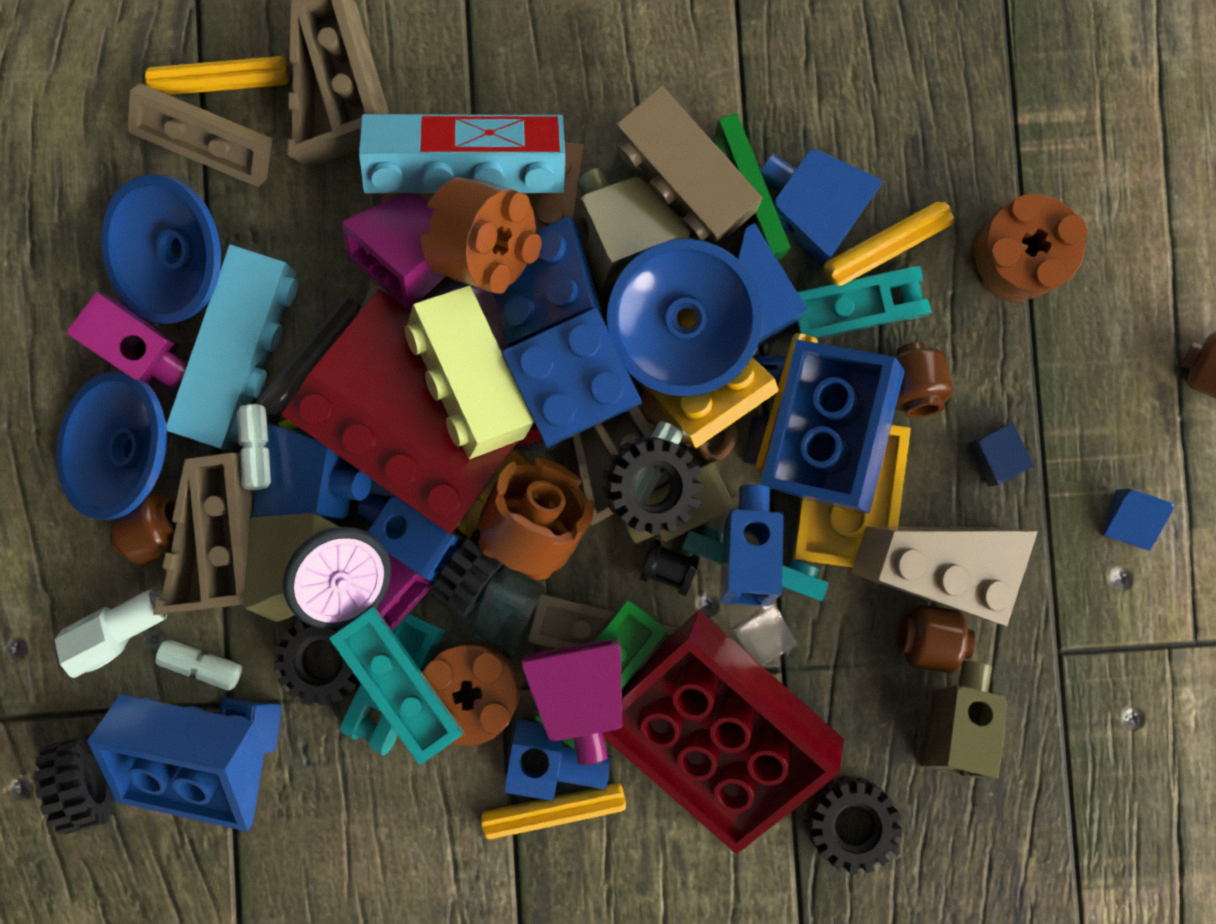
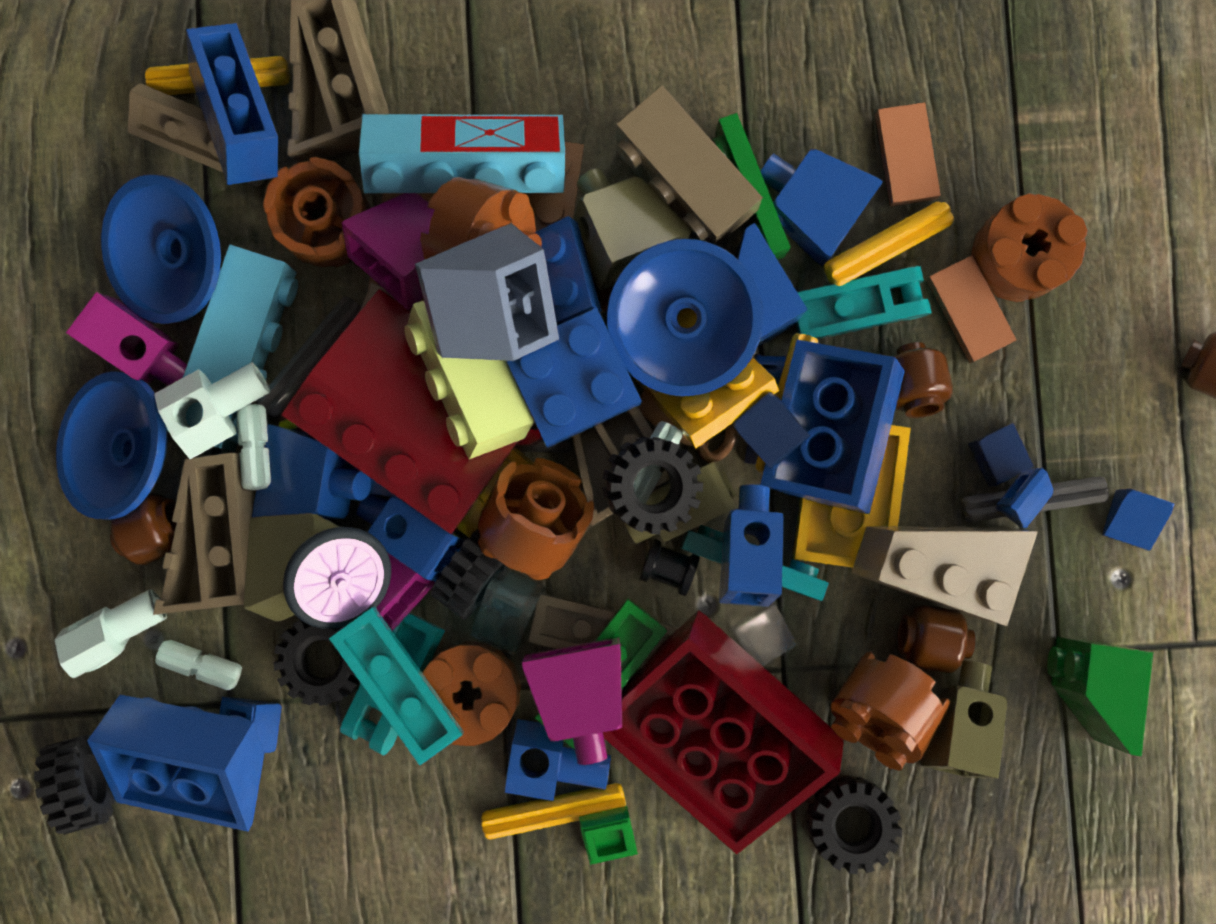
none -> light aqua piece [154,362,270,459]
none -> blue brick [186,23,278,185]
none -> dark orange brick [263,157,371,268]
none -> sand blue slope [415,223,559,361]
none -> green tile [579,806,638,865]
none -> dark blue slope [732,392,810,469]
none -> dark orange brick [831,652,950,771]
none -> nougat tile [875,102,941,207]
none -> nougat tile [926,255,1017,364]
none -> dark grey axle [962,476,1109,522]
none -> blue slope [996,467,1053,529]
none -> green slope [1047,637,1154,757]

